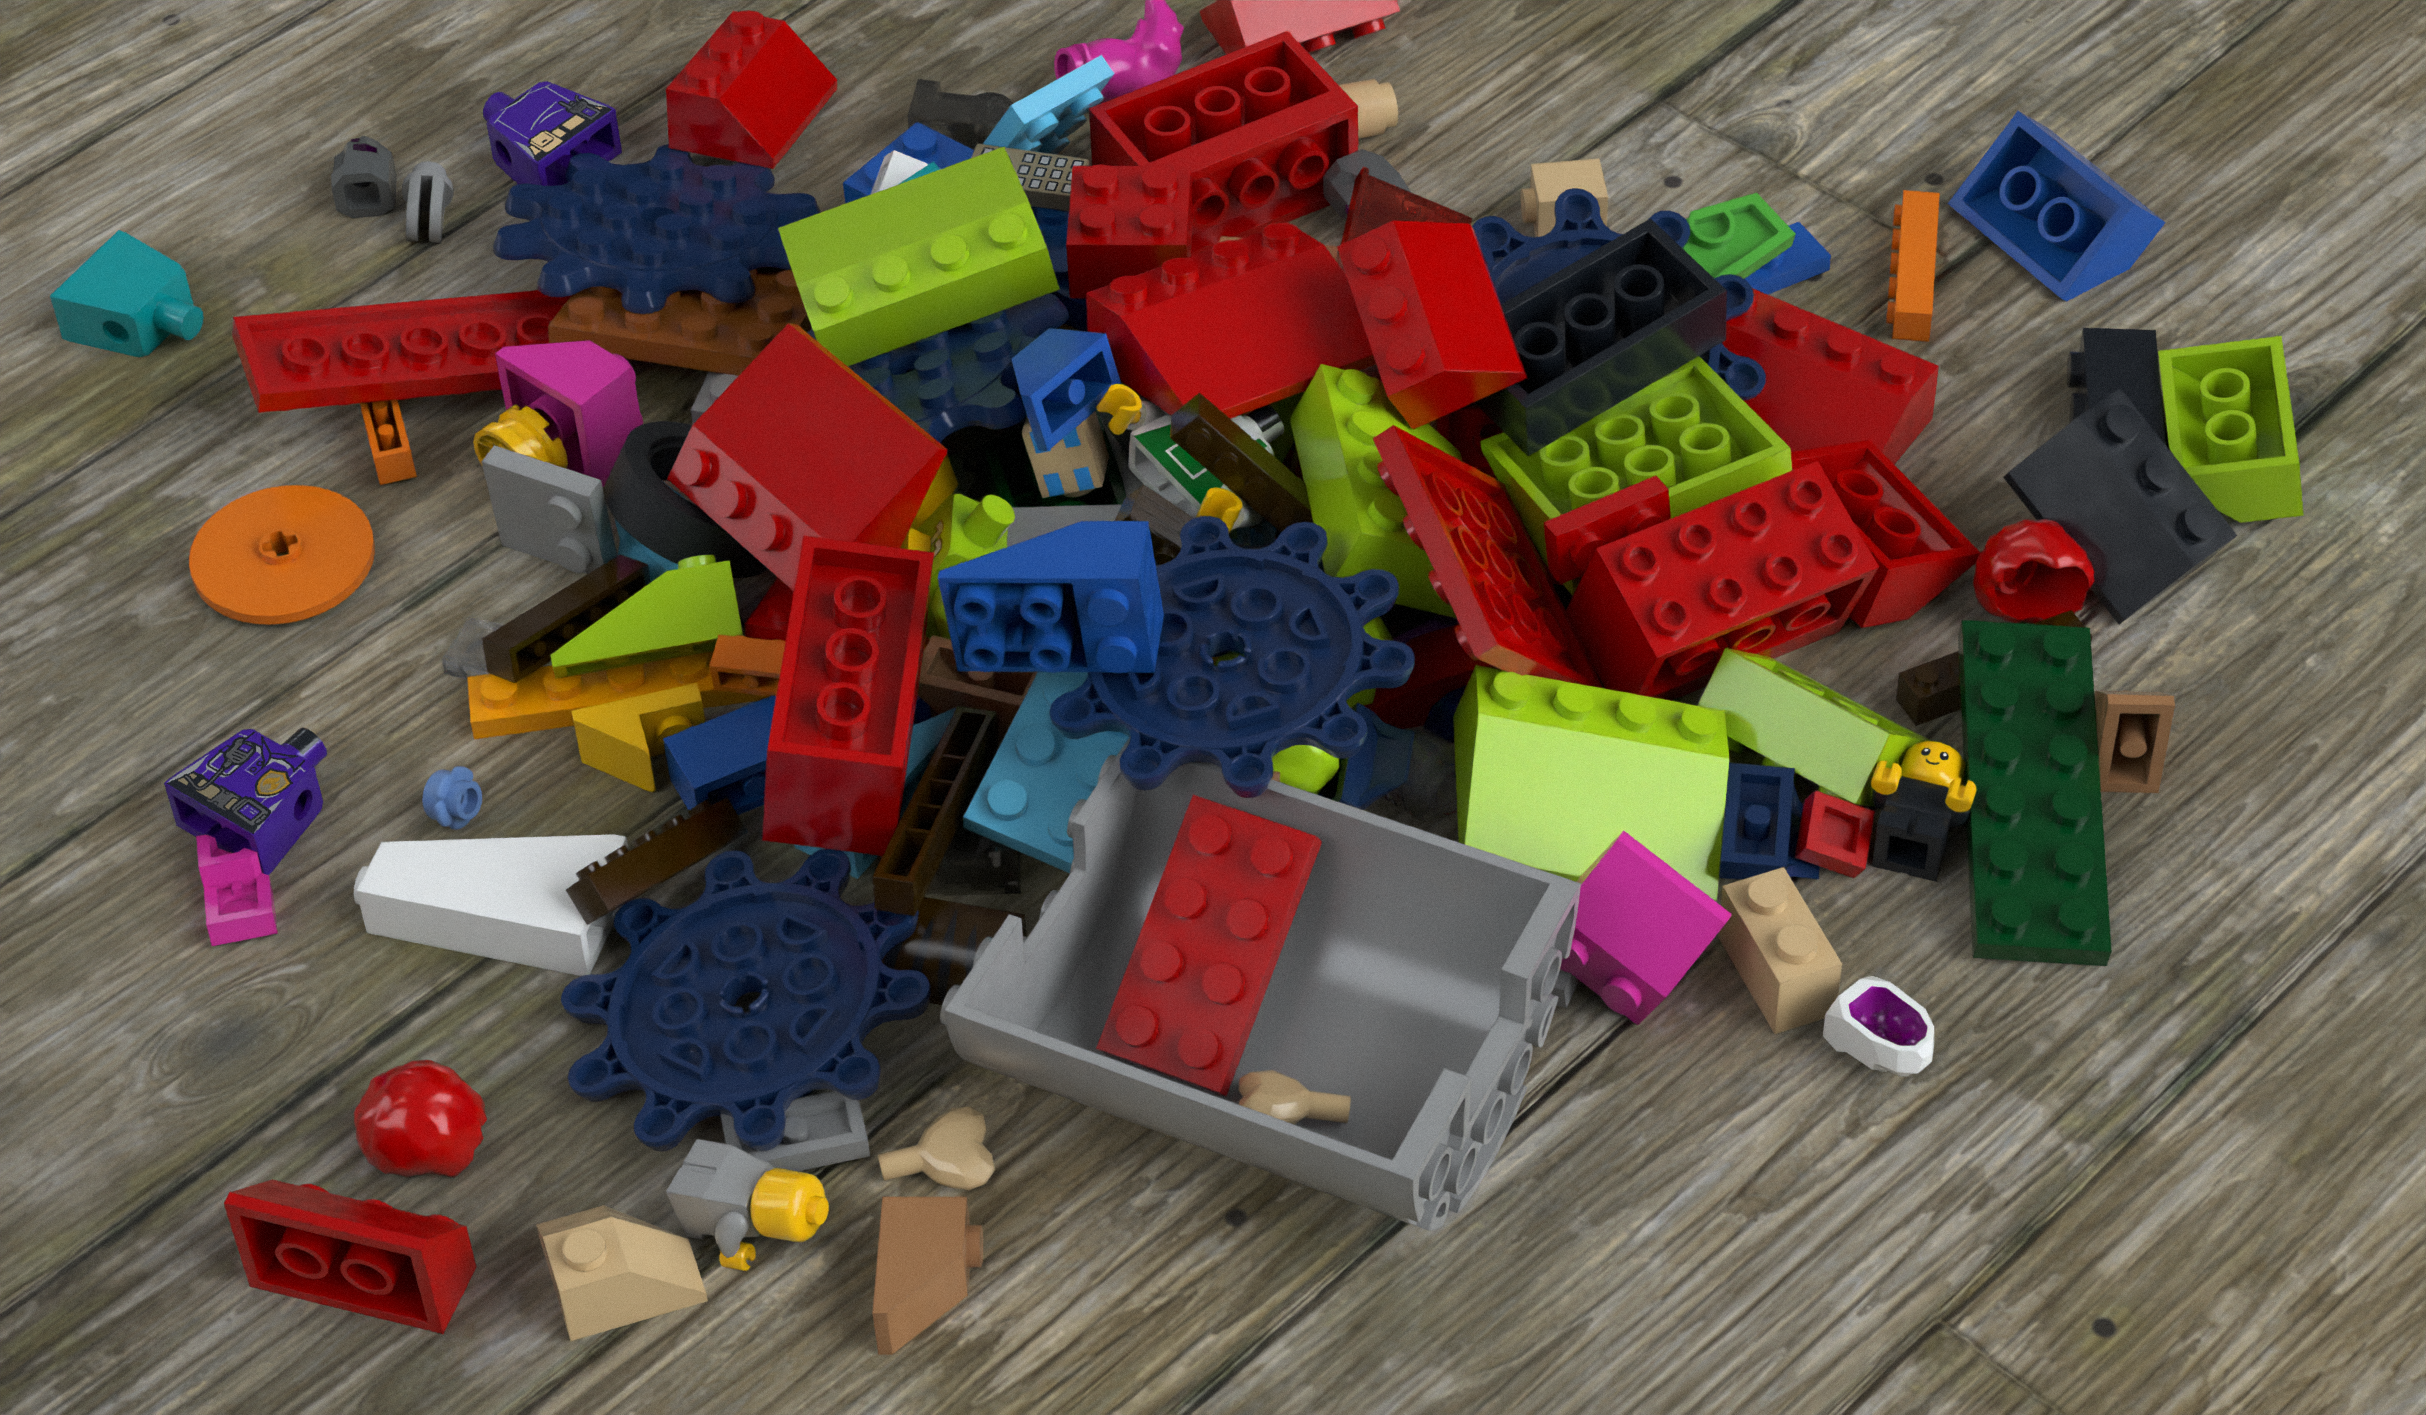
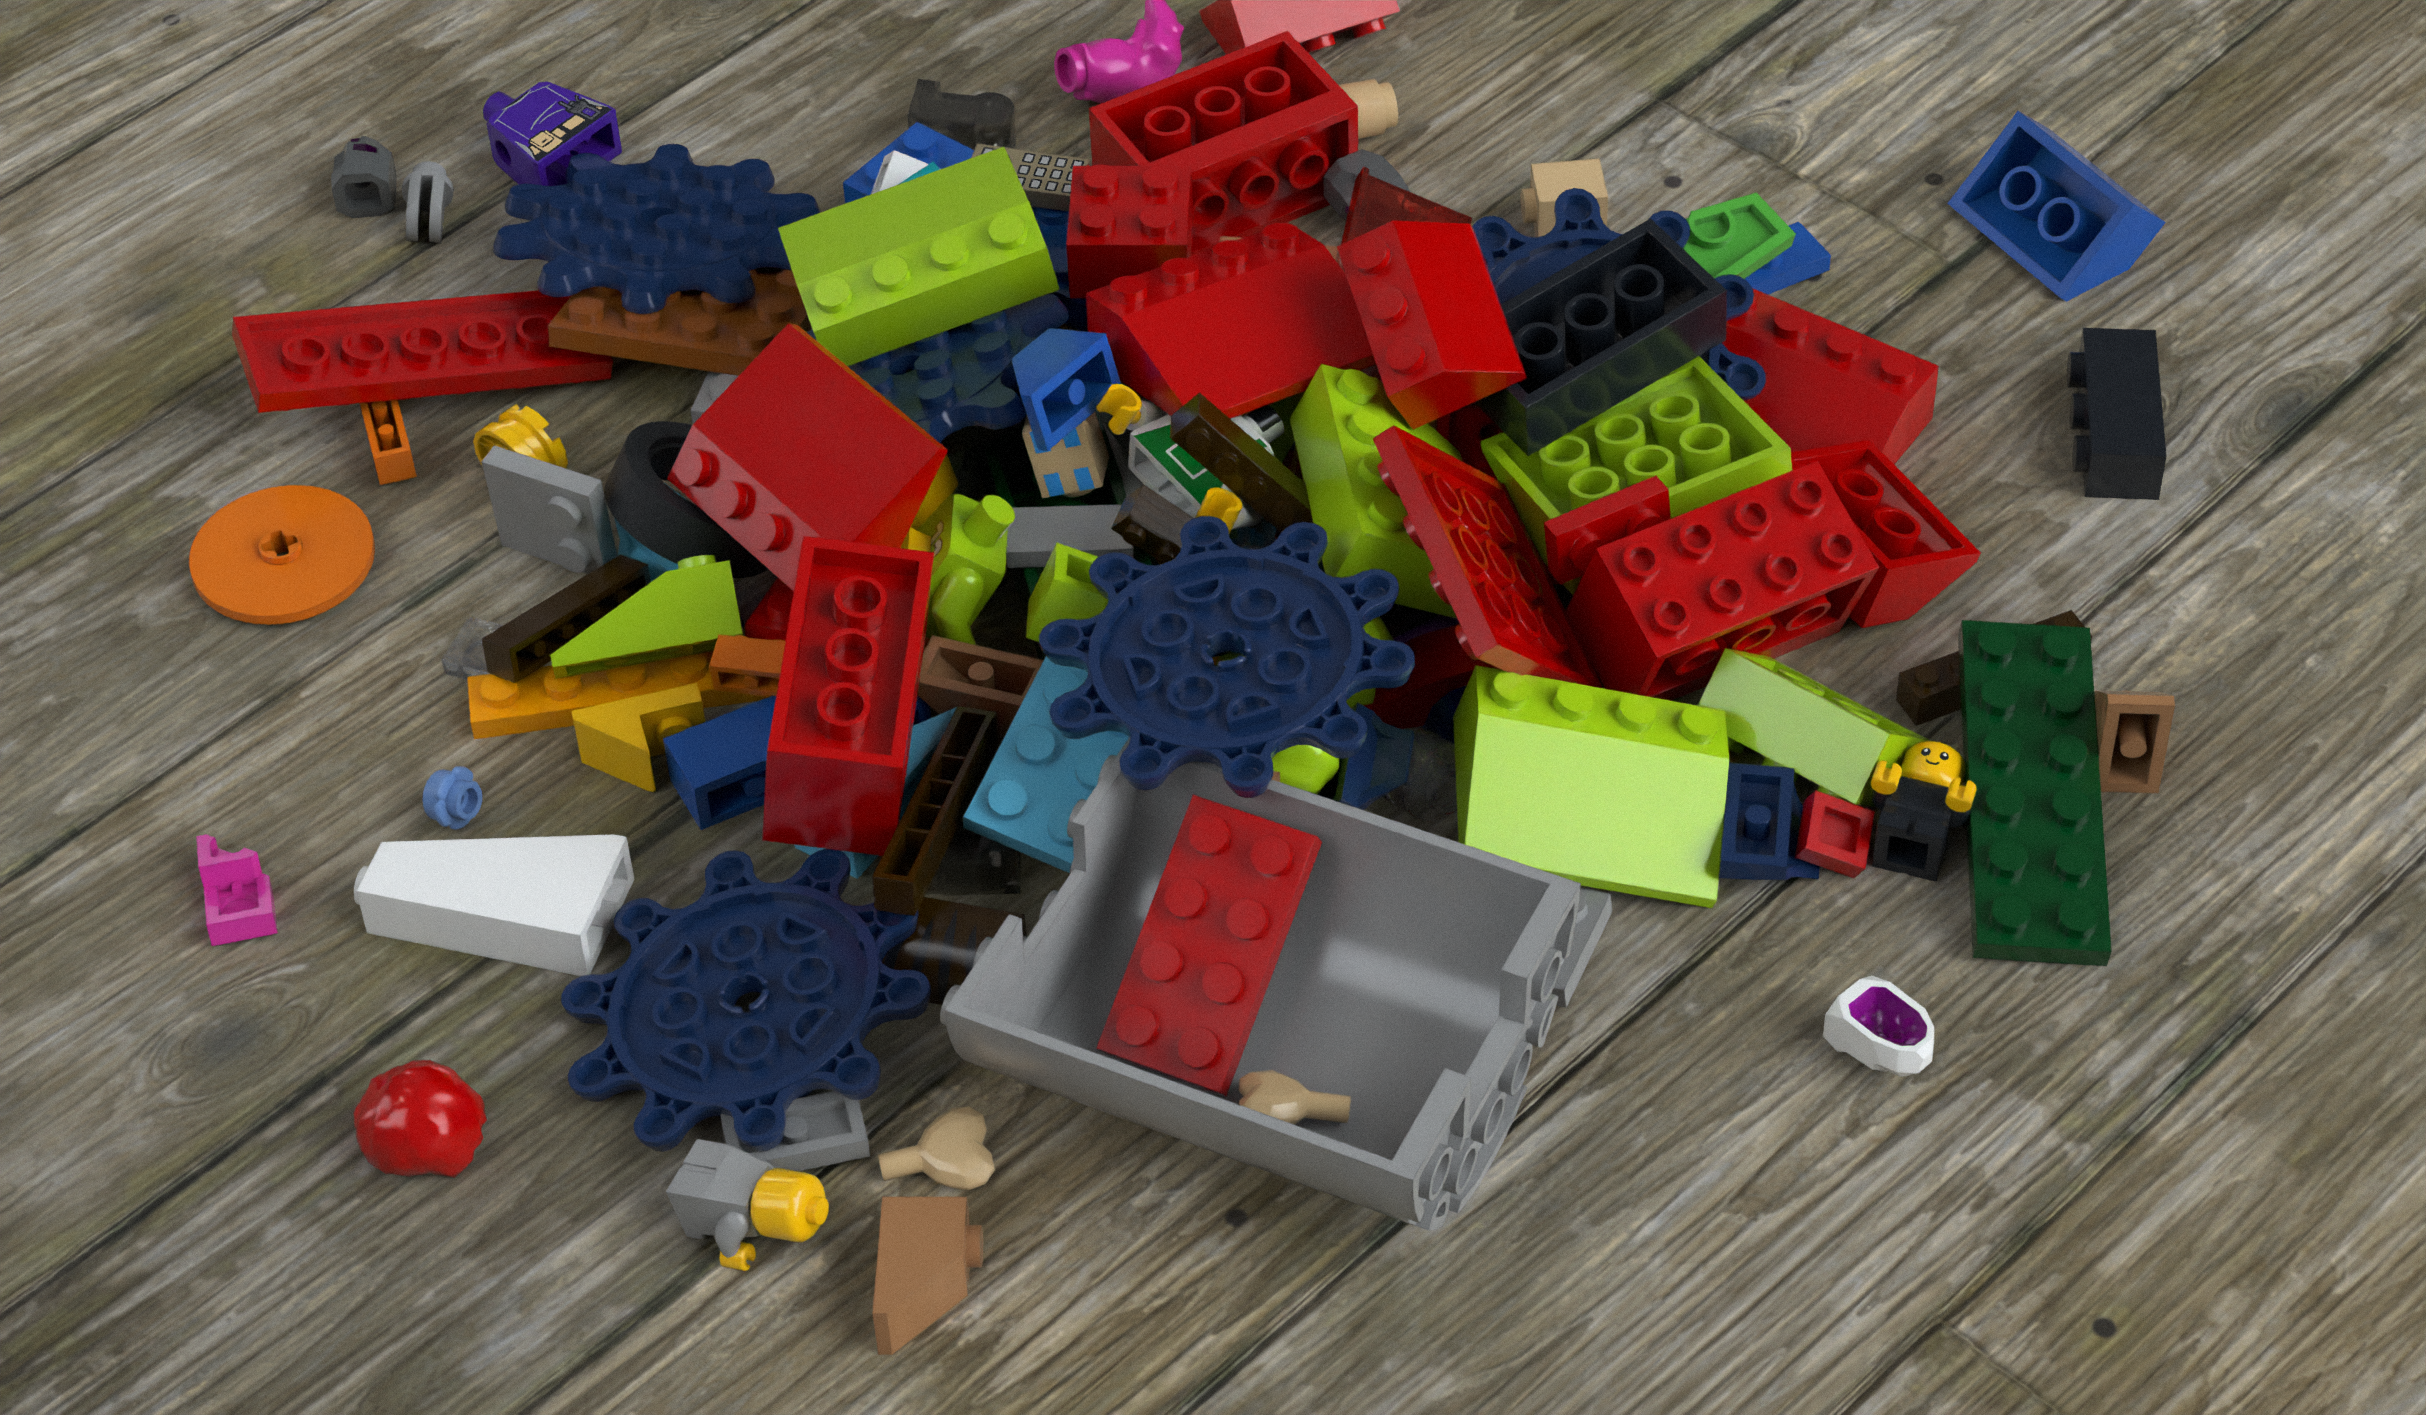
teal torso [50,230,204,358] -> none
dark purple torso [164,728,327,875] -> none
red slope [224,1179,477,1334] -> none
dark pink slope [495,340,643,487] -> none
tan slope [536,1205,708,1342] -> none
dark brown piece [566,797,748,925] -> none
red slope [666,10,837,169] -> none
blue slope [938,521,1164,673] -> none
medium azure plate [983,55,1114,154] -> none
dark pink slope [1560,830,1732,1025] -> none
tan brick [1718,867,1842,1034] -> none
orange piece [1886,190,1940,342] -> none
red hair [1973,519,2095,623] -> none
black slope [2003,388,2237,625] -> none
lime slope [2158,336,2304,523] -> none

